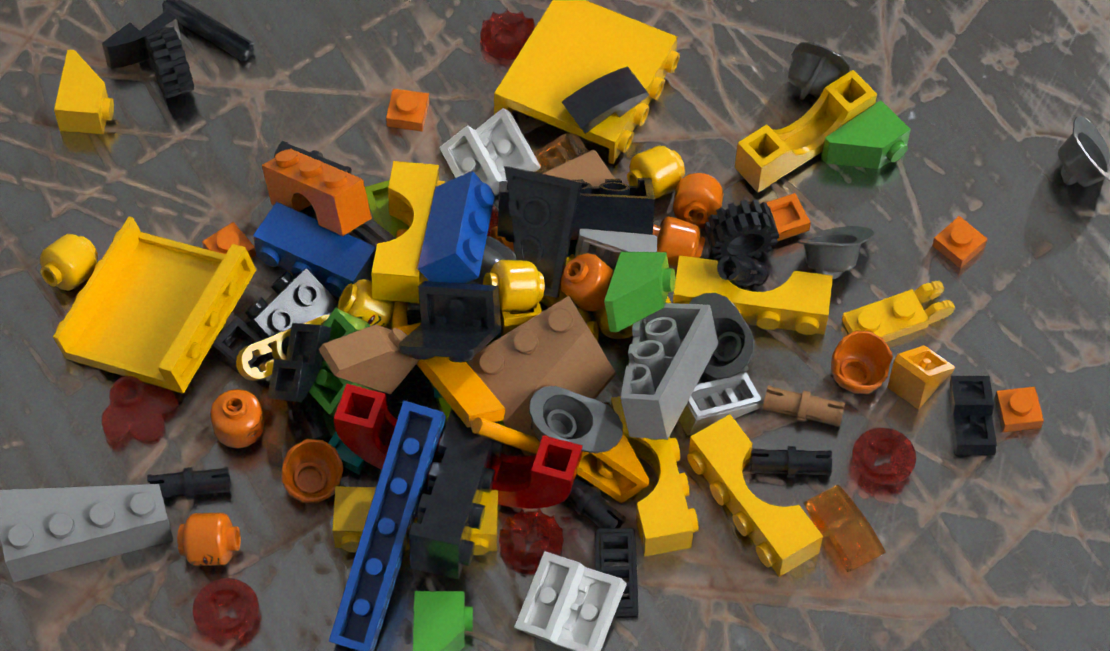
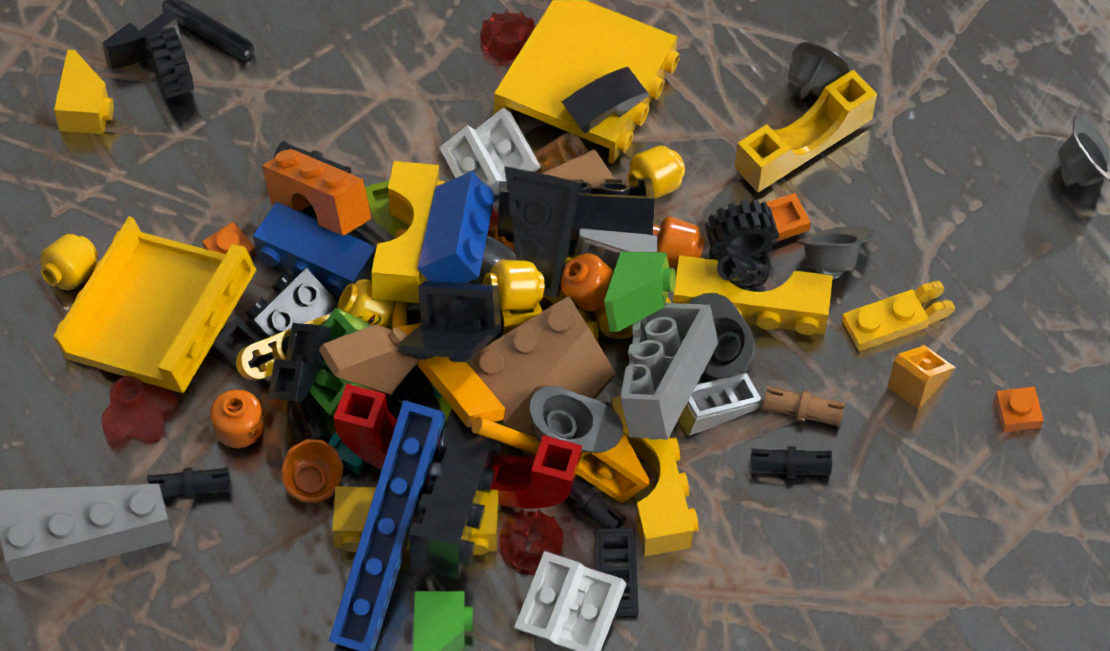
orange head [177,513,241,566] -> none
clear red gear [193,578,259,643] -> none
orange plate [386,89,429,132] -> none
orange head [673,173,724,229] -> none
yellow arch [687,414,823,577] -> none
clear orange slope [803,485,886,572] -> none
bright green slope [821,100,911,169] -> none
orange hair [831,330,893,394] -> none
clear red gear [852,428,916,488] -> none
orange plate [932,216,988,269] -> none
black slope [950,376,997,455] -> none

